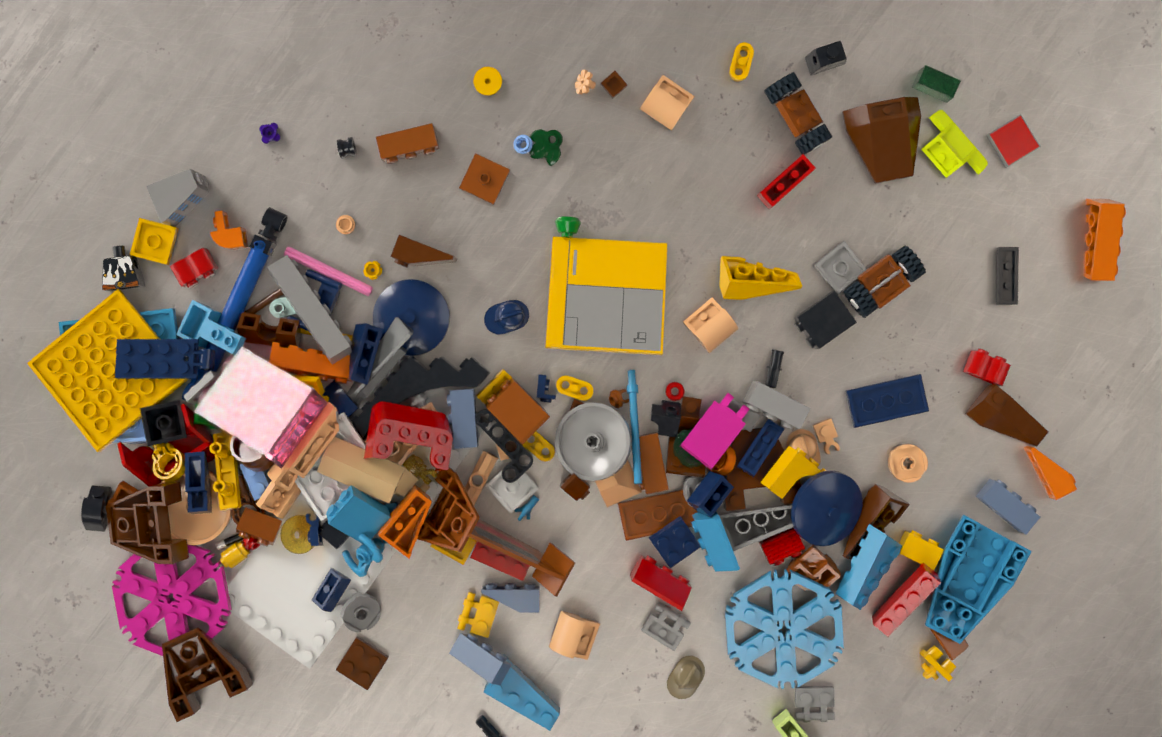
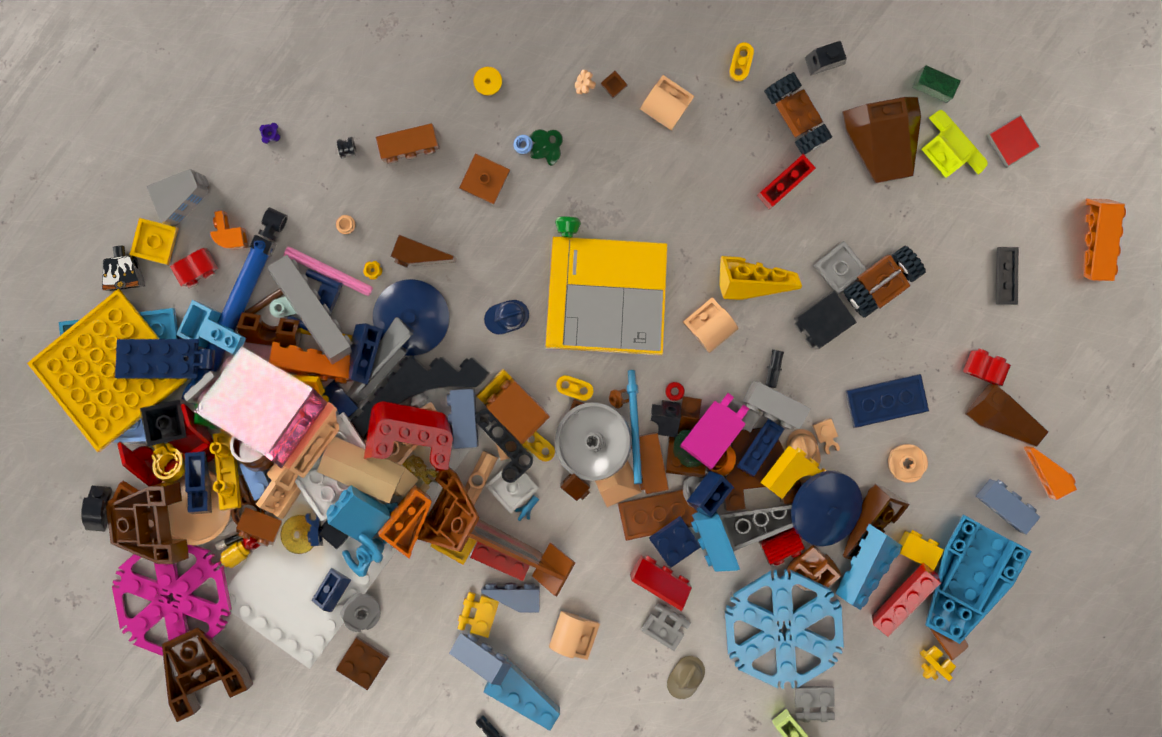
dark blue bracket [536,374,556,403] -> none

